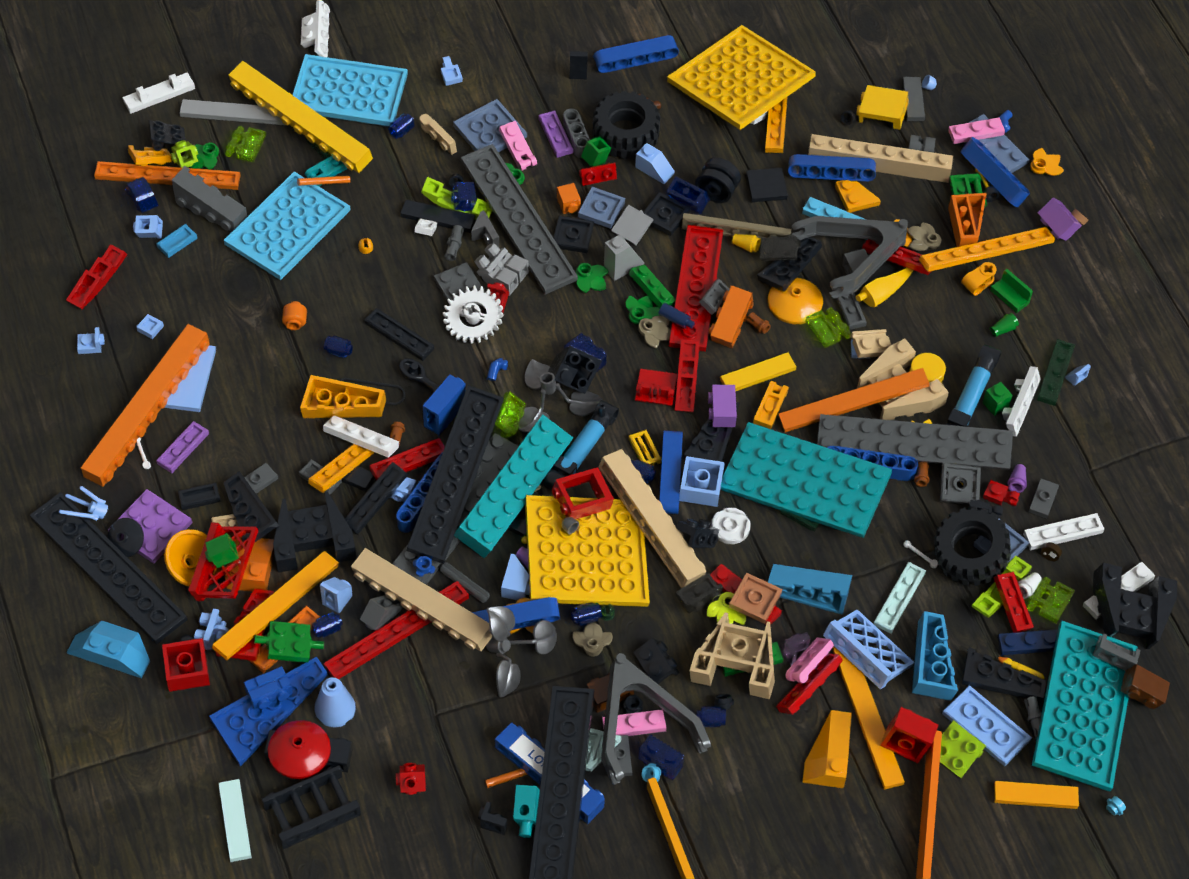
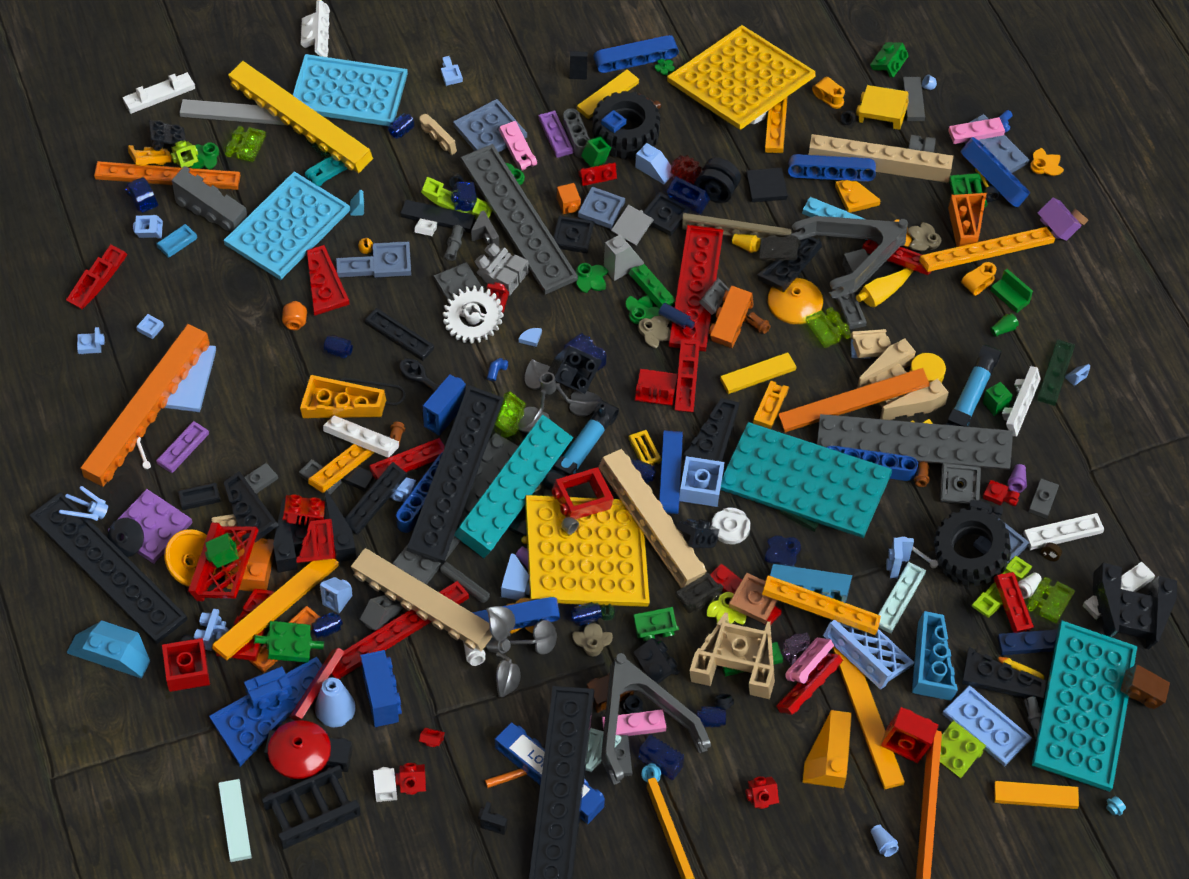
orange bar [297,176,350,186] -> none
blue plate [413,556,435,577] -> none
teal torso [513,785,540,838] -> none
medium lavender brick [708,385,737,427] -> none
dark grey hinge [1092,633,1141,670] -> none
none -> red hinge [283,494,325,526]
none -> red tile [289,647,344,721]
none -> red wing [296,519,336,563]
none -> red wing [307,245,350,316]
none -> sand blue plate [336,256,374,277]
none -> medium azure slope [350,190,364,216]
none -> blue brick [361,650,402,727]
none -> sand blue plate [373,242,411,277]
none -> white brick [373,767,397,802]
none -> red plate [419,728,445,747]
none -> white cone [463,641,486,666]
none -> light blue tile [519,328,542,347]
none -> yellow tile [577,70,639,119]
none -> blue tile [601,110,627,133]
none -> green bracket [633,607,679,641]
none -> green plant [655,59,675,75]
none -> clear red gear [670,155,702,185]
none -> red brick [746,776,779,809]
none -> light orange plate [762,575,881,635]
none -> clear blue plate [765,536,801,567]
none -> light orange piece [812,77,845,109]
none -> green bracket [870,42,908,78]
none -> light blue cone [871,825,899,857]
none -> light blue bracket [886,537,914,578]

